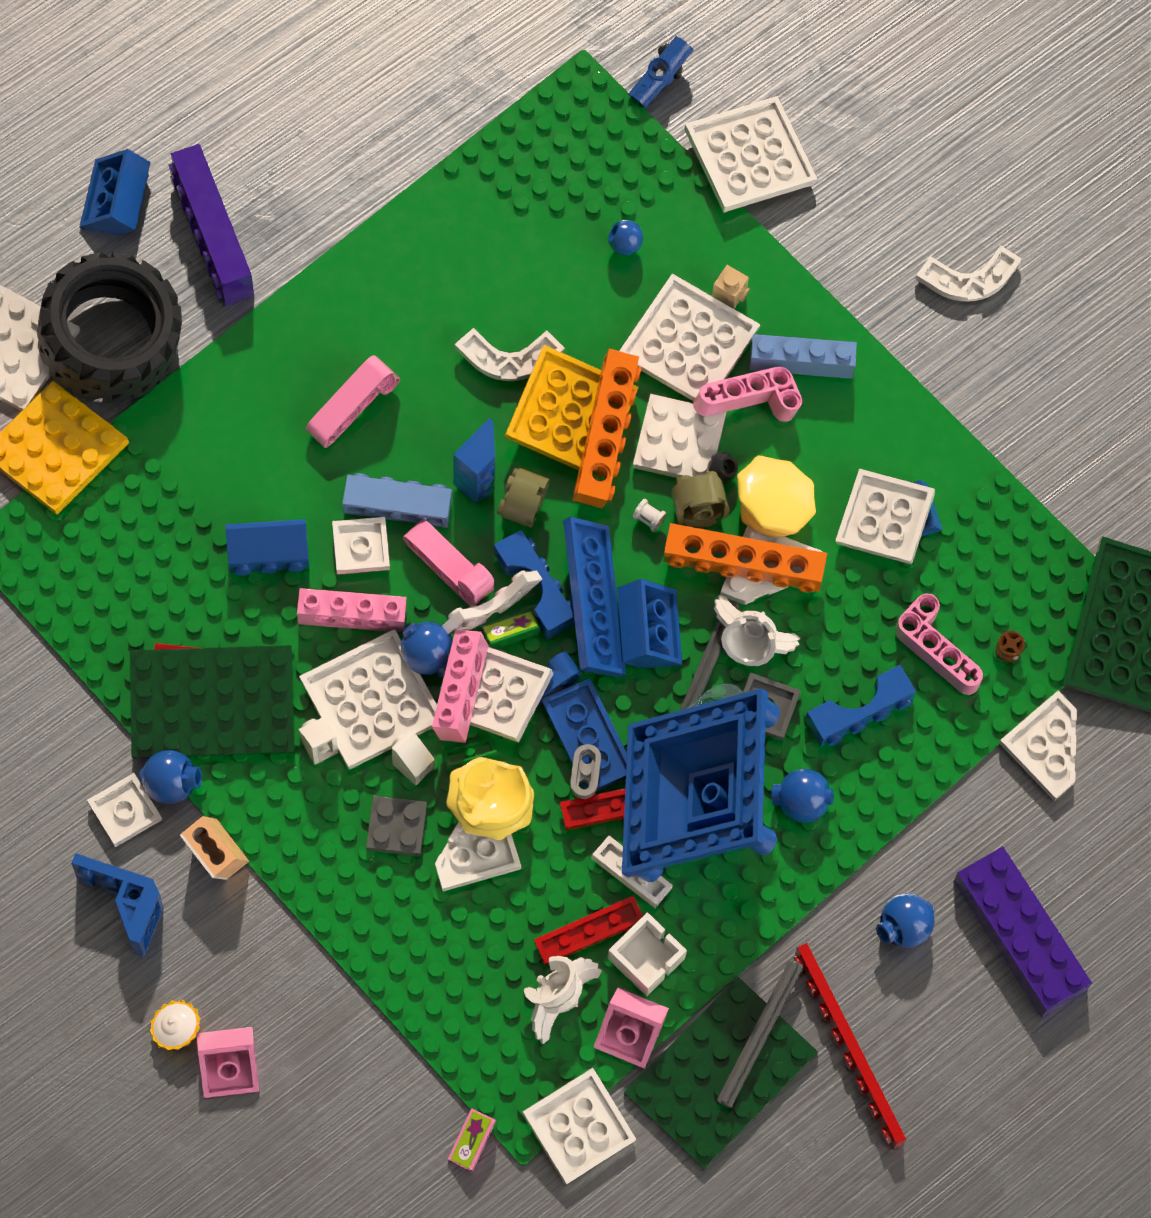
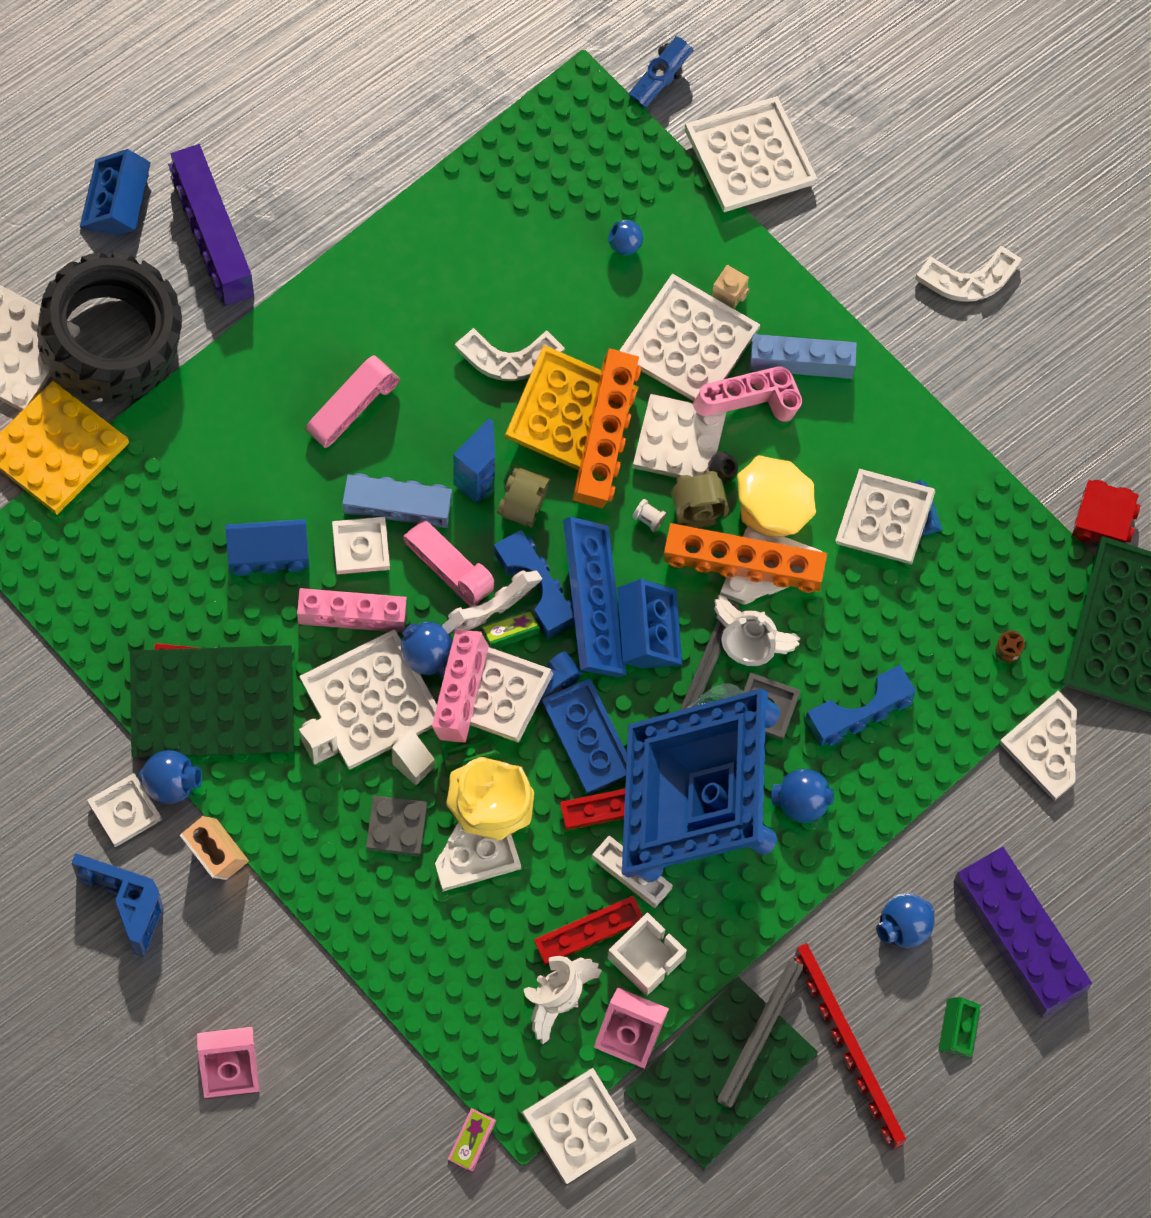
white piece [149,1000,201,1051] -> none
light grey plate [570,744,601,799] -> none
bright pink beam [896,594,983,695] -> none
none -> green slope [939,997,981,1058]
none -> red brick [1072,479,1141,543]

